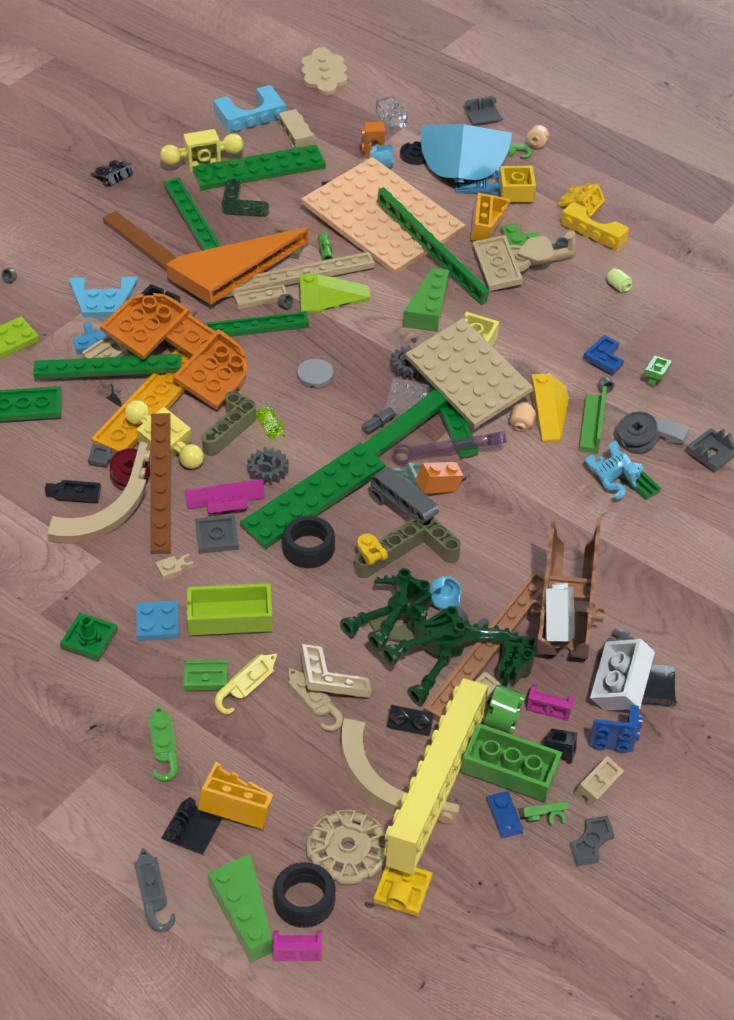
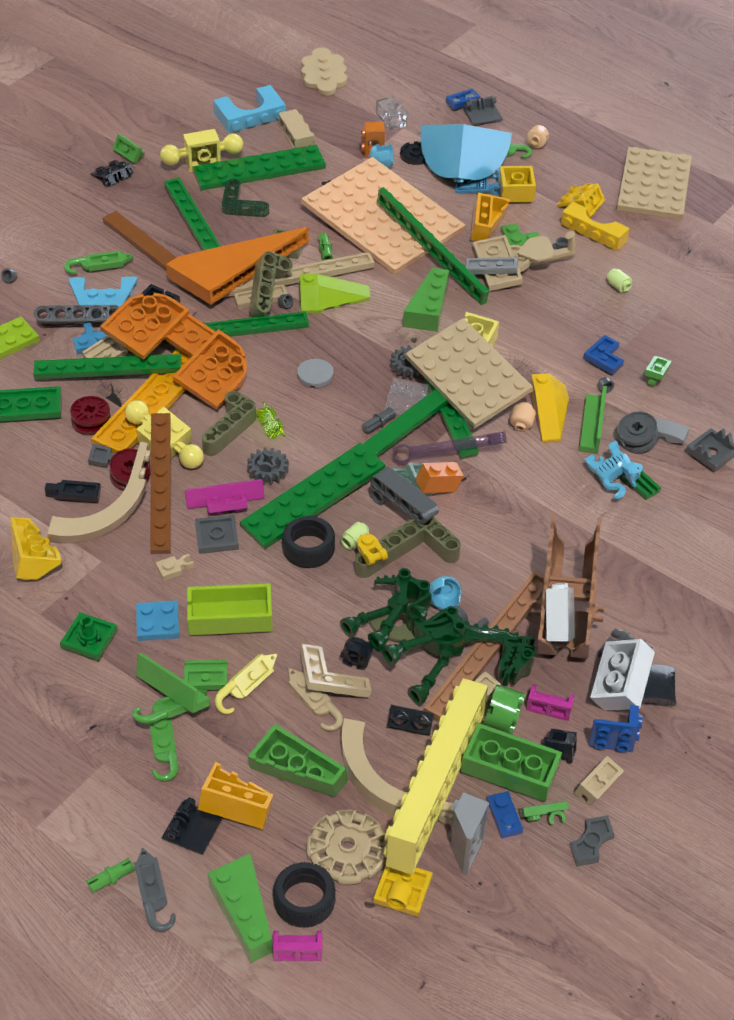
none -> yellow wedge [10,517,61,580]
none -> dark grey beam [34,305,119,326]
none -> bright green plate [64,250,133,274]
none -> dark red wheel [70,396,111,436]
none -> bright green pin [86,858,135,893]
none -> bright green plate [113,134,145,163]
none -> bright green plate [132,690,207,724]
none -> bright green panel [136,653,210,713]
none -> bright green wedge [248,724,348,797]
none -> olive beam [249,251,293,317]
none -> yellowish green brick [340,522,369,550]
none -> black wheel [340,637,374,669]
none -> blue piece [446,88,480,110]
none -> light grey slope [448,792,489,876]
none -> light grey tile [466,257,518,274]
none -> tan plate [617,147,692,220]

